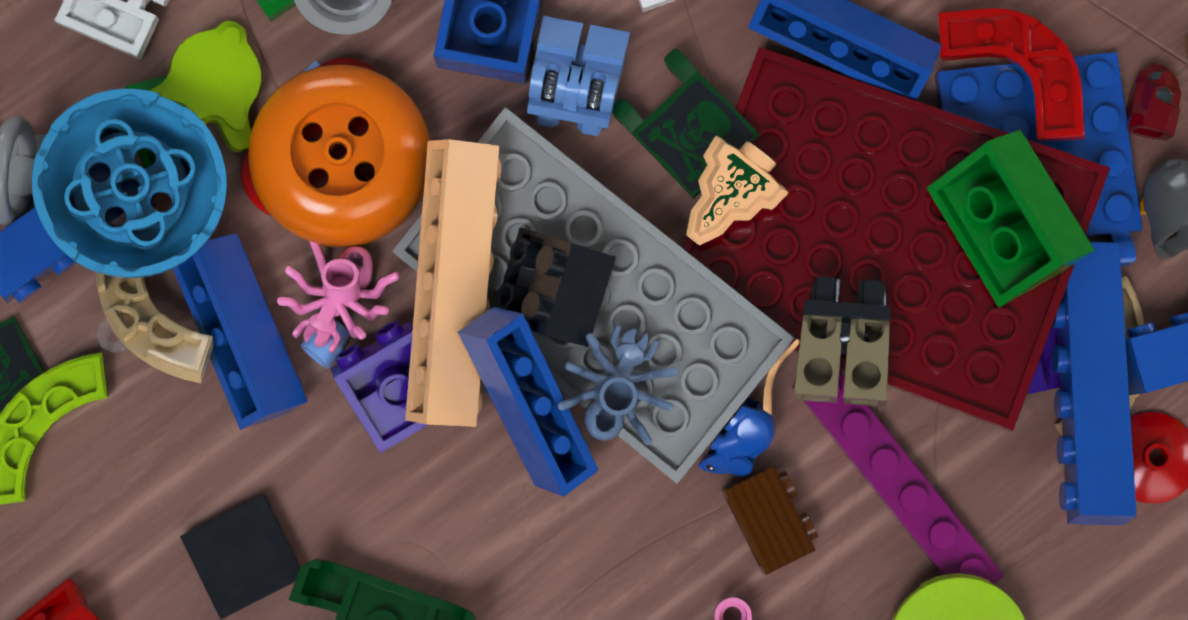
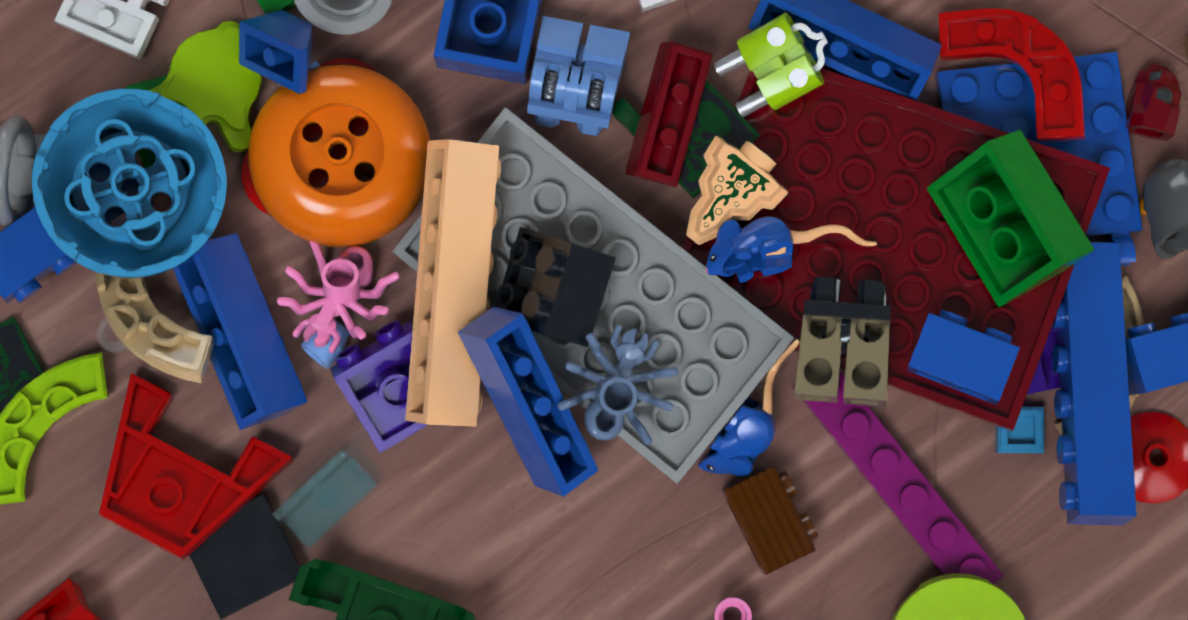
none -> red wing [99,373,293,560]
none -> blue slope [239,10,313,94]
none -> clear light blue panel [272,450,378,548]
none -> dark red slope [625,41,713,188]
none -> blue animal [706,217,877,283]
none -> lime piece [714,12,828,117]
none -> blue brick [907,310,1020,405]
none -> dark azure tile [995,407,1044,454]

